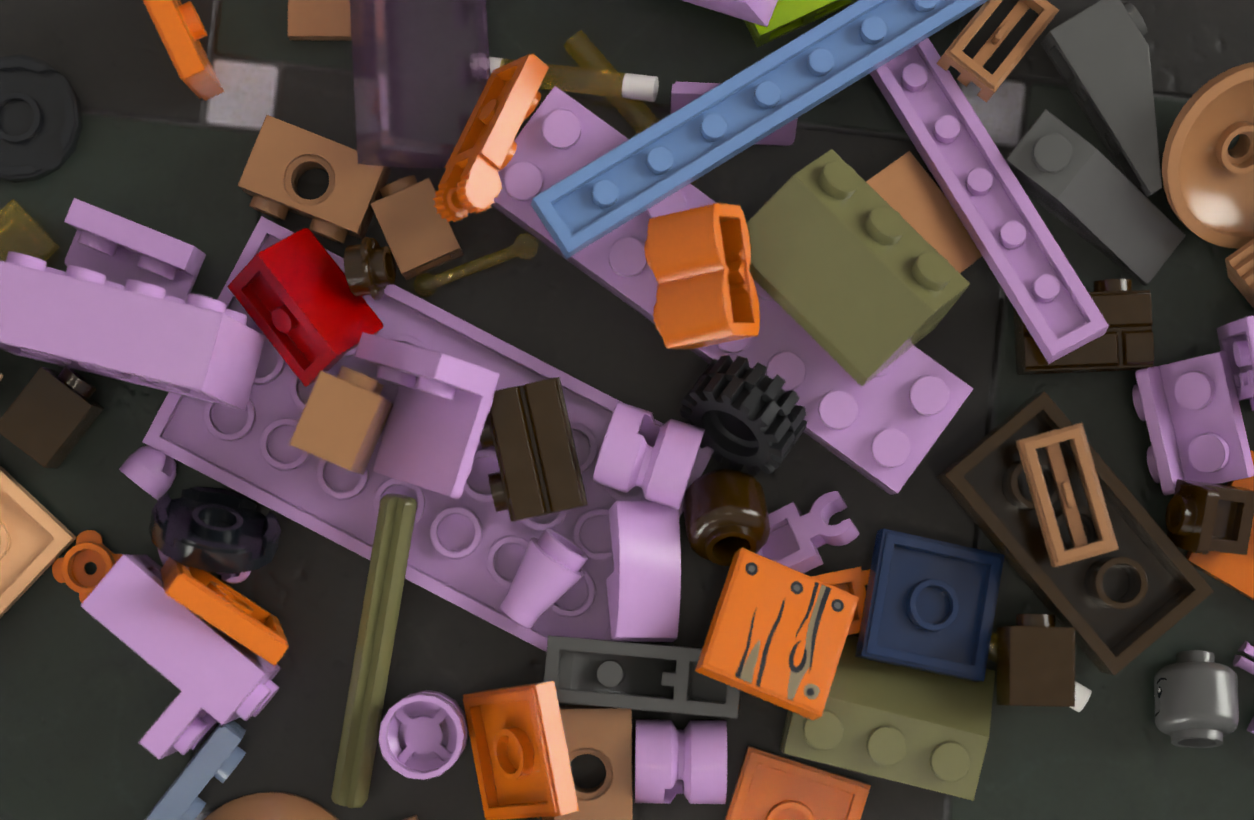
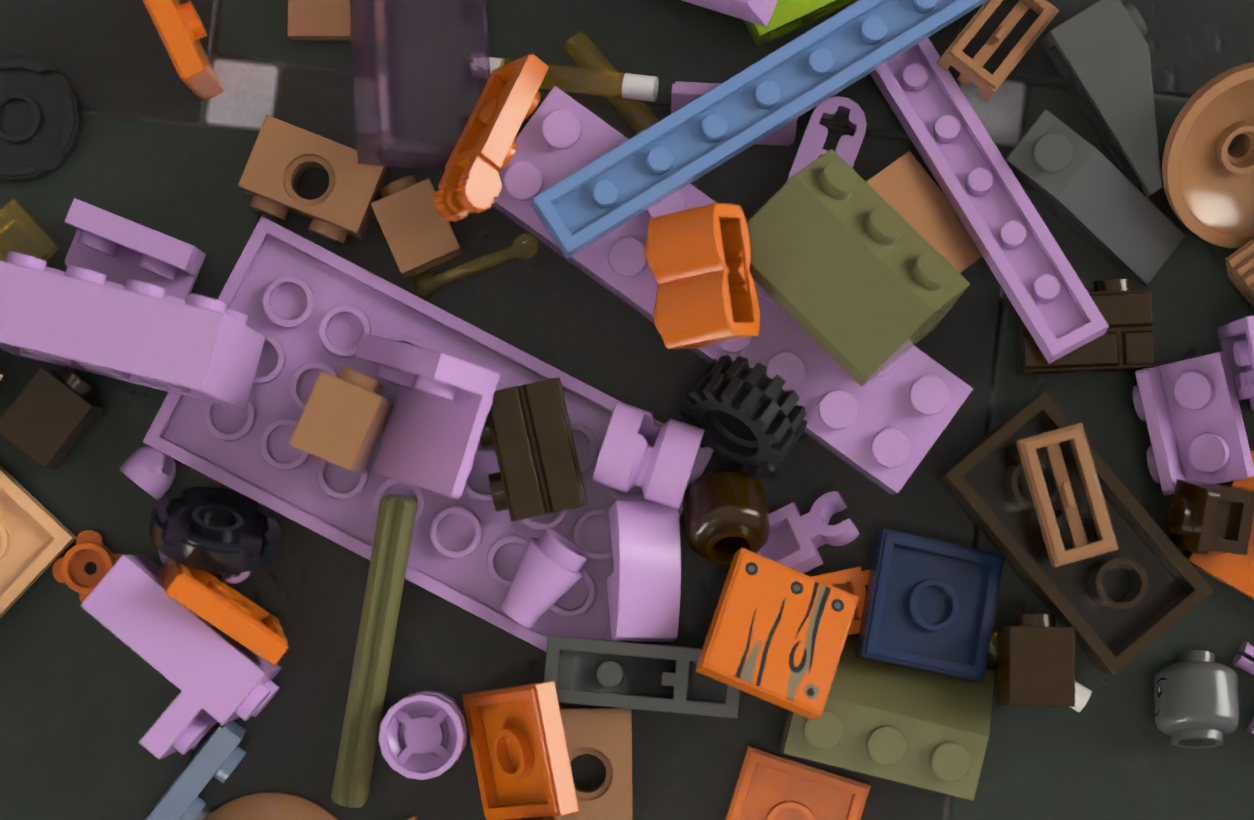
red panel [227,228,383,387] -> none
dark brown plate [344,237,396,300] -> none
lavender wheel [635,719,727,804] -> none
none -> lavender beam [787,96,867,181]

